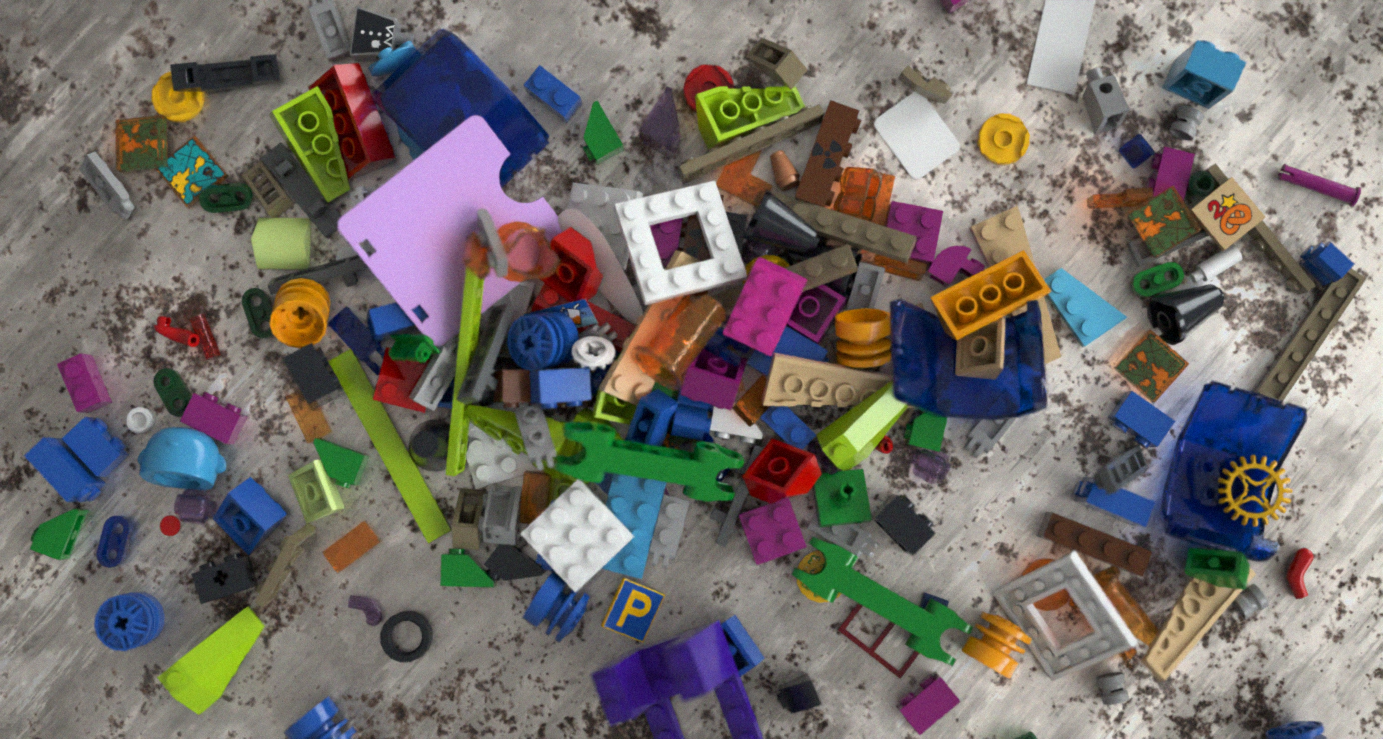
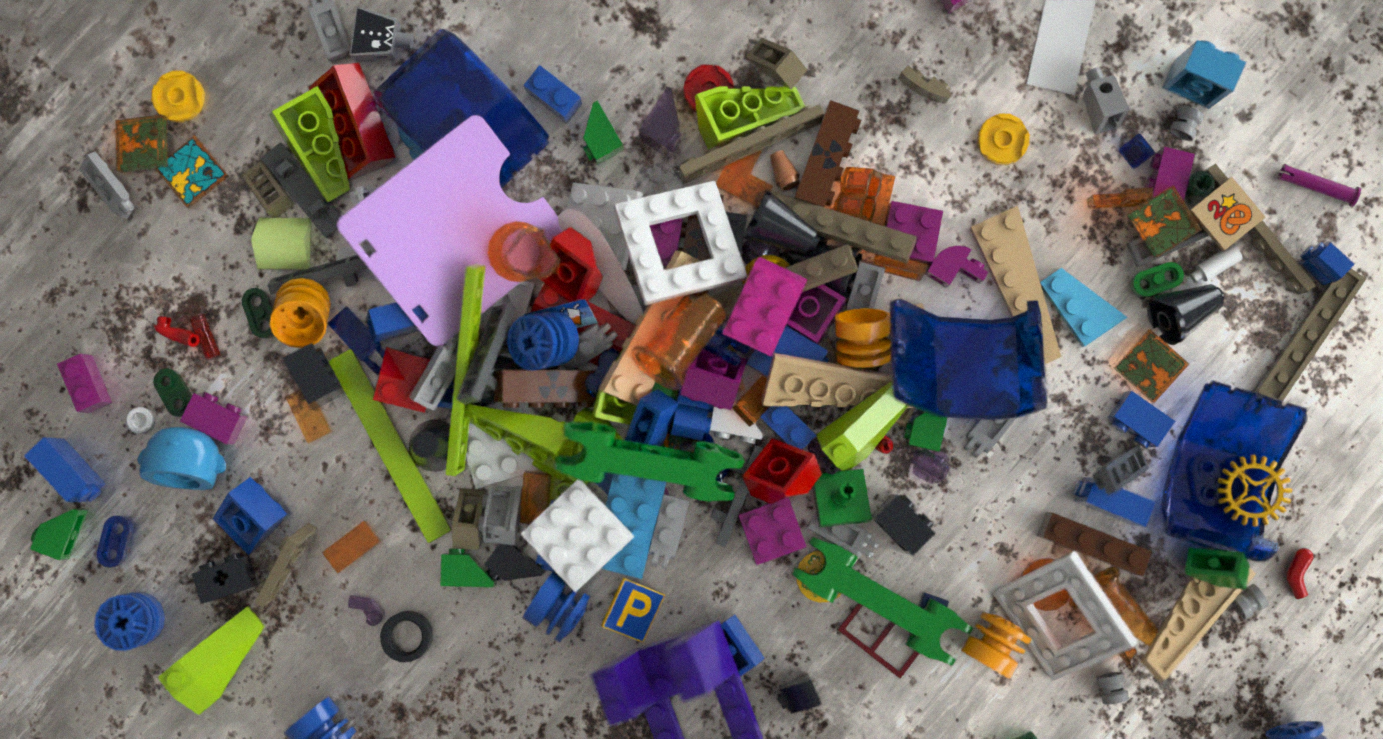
blue brick [61,417,129,477] -> none
red sticker [160,515,181,536] -> none
black slope [170,54,280,92] -> none
clear purple head [174,489,217,524] -> none
dark green plate [199,182,253,213] -> none
yellowish green slope [288,460,345,524] -> none
green slope [313,438,369,488] -> none
dark azure dish [368,41,417,77] -> none
green hinge [388,334,441,362] -> none
clear orange tile [463,232,490,280] -> none
light grey hinge [477,208,508,278] -> none
light grey hinge [514,403,557,471] -> none
brick [529,368,591,408] -> none
white gear [572,336,615,370] -> none
white sticker [874,92,960,179] -> none
magenta brick [896,673,961,735] -> none
light orange slope [930,250,1051,340] -> none
tan slope [955,317,1005,380] -> none

